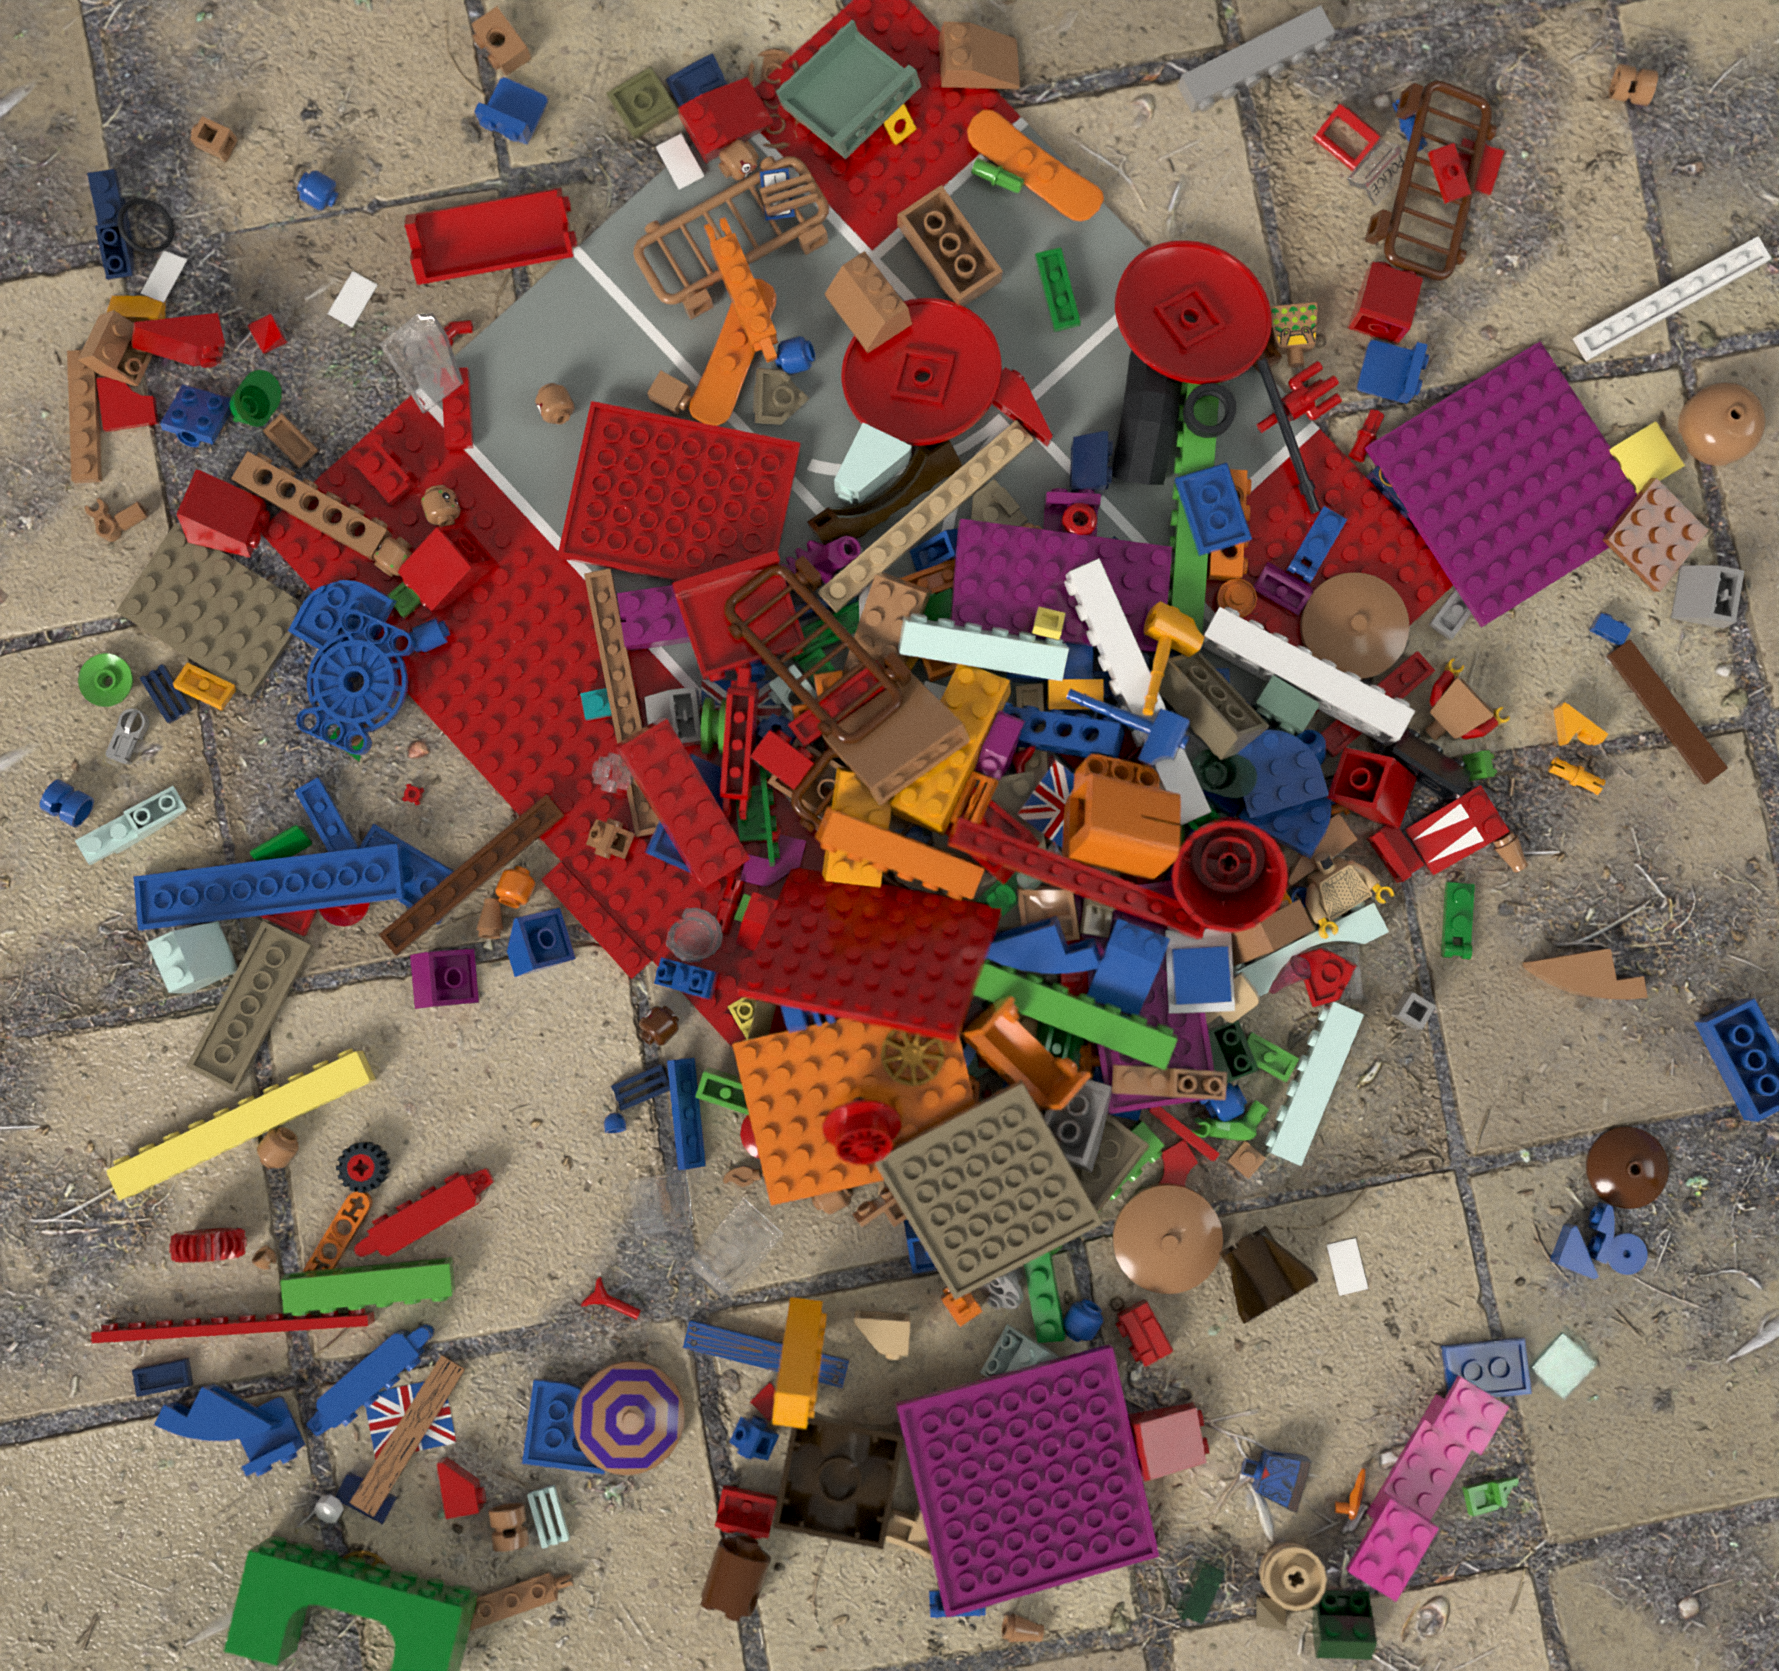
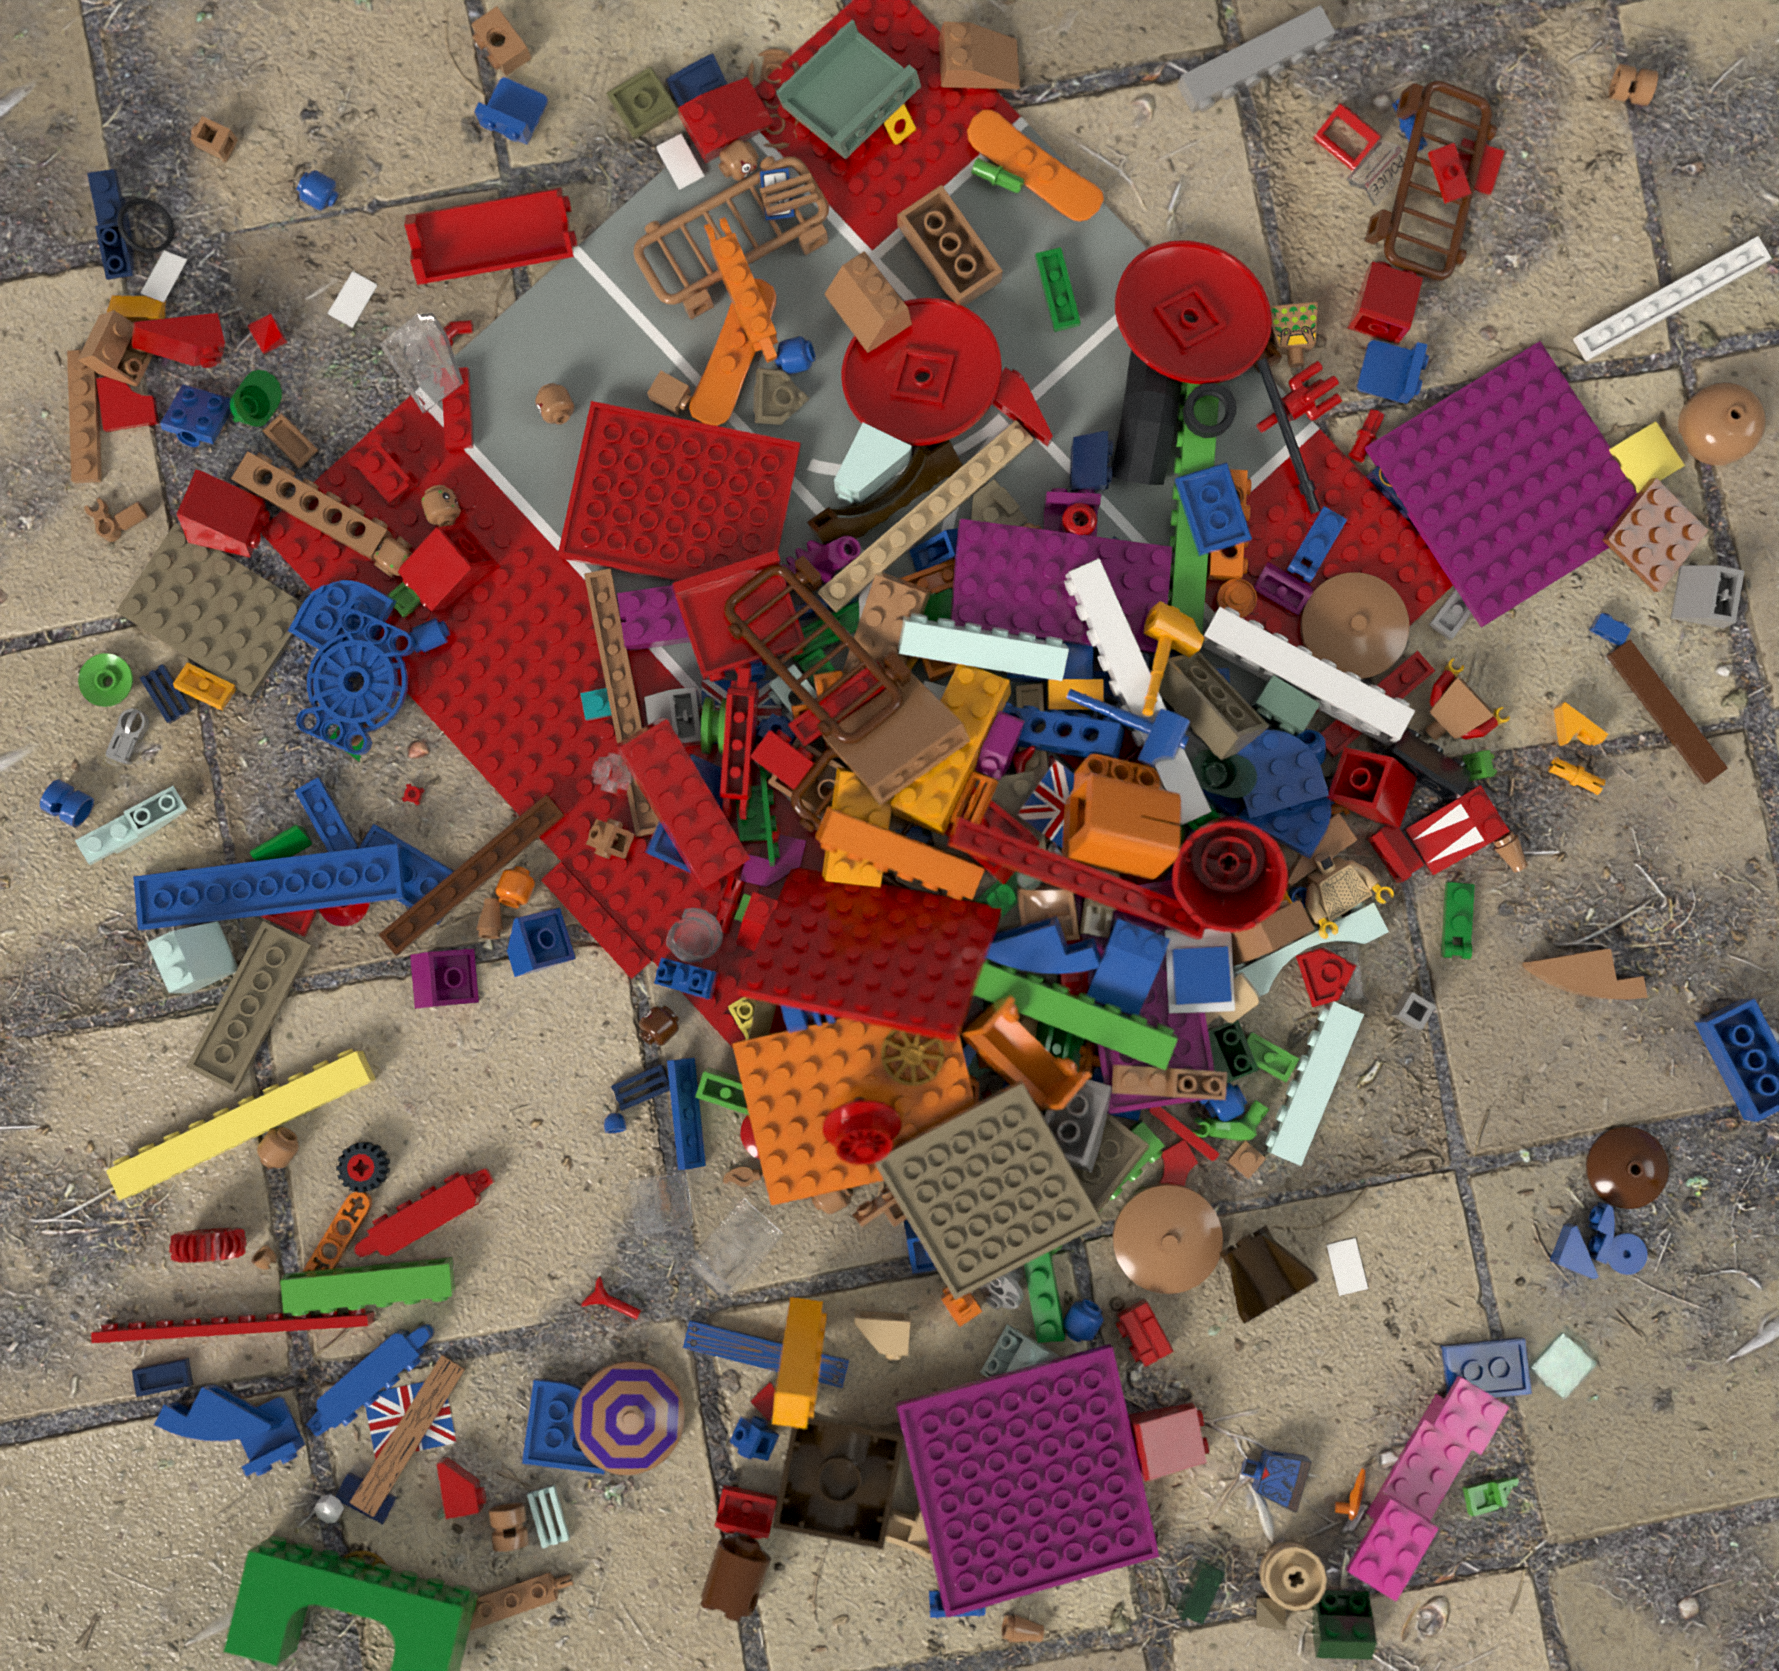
light yellow plate [1032,606,1065,640] -> none
clear pink cone [1269,956,1311,994] -> none

